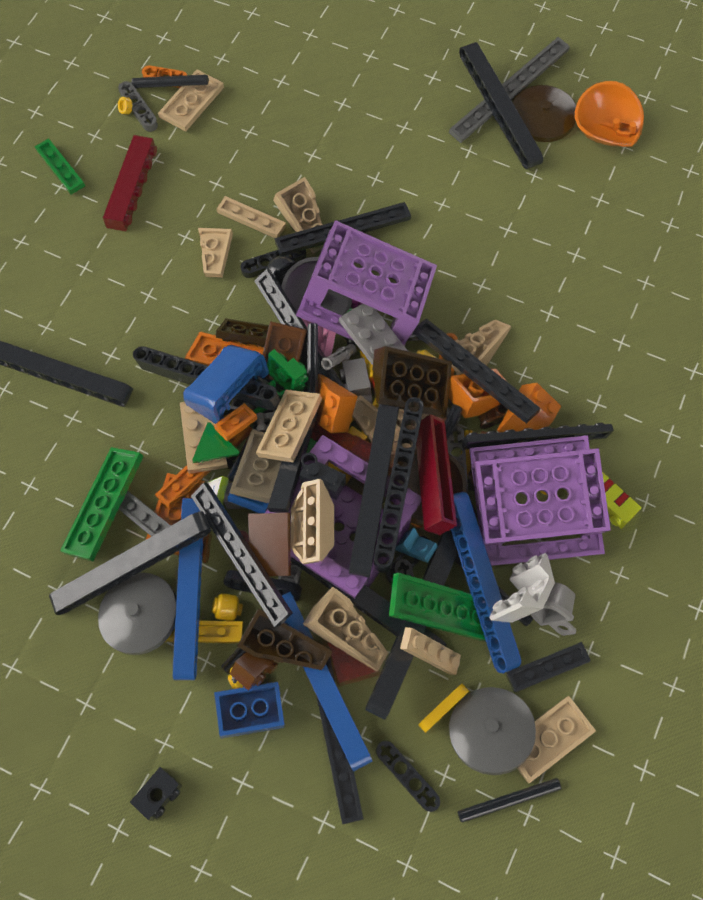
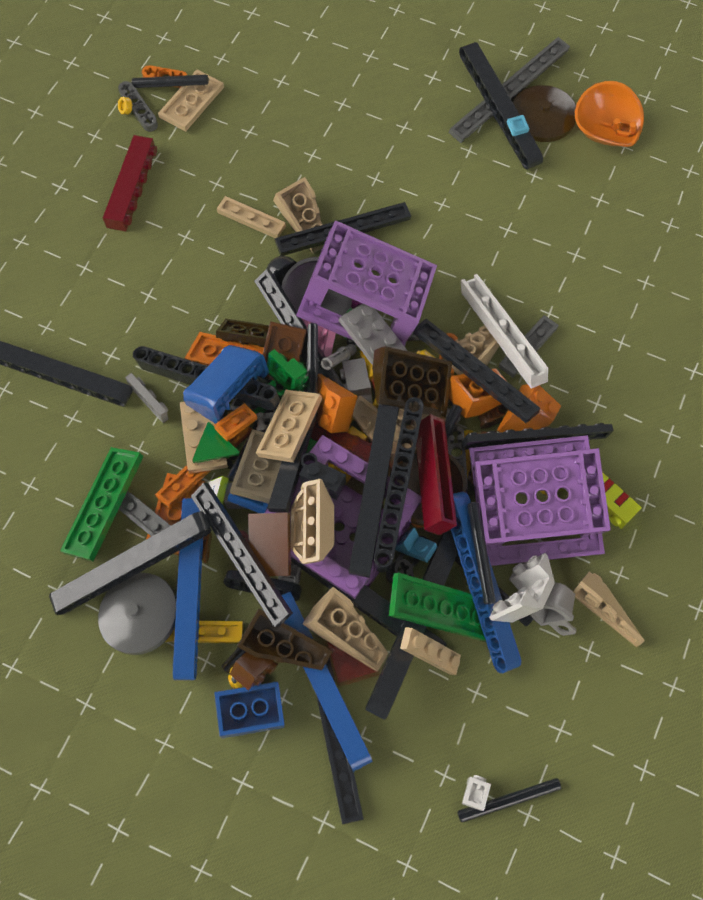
green plate [34,138,85,195] -> none
black brick [130,767,183,821] -> none
tan wing [198,228,233,278] -> none
yellow head [211,593,243,621] -> none
black beam [240,250,307,278] -> none
black beam [376,741,440,812] -> none
yellow beam [418,683,469,733] -> none
dark grey dish [449,687,536,775] -> none
black plate [506,642,591,693] -> none
tan plate [517,696,596,784] -> none
none -> light grey plate [125,373,169,423]
none -> white tile [461,274,548,388]
none -> white bracket [462,775,491,811]
none -> black axle [467,502,496,605]
none -> dark grey plate [499,315,559,378]
none -> medium azure tile [507,115,530,136]
none -> tan wedge [573,571,644,647]

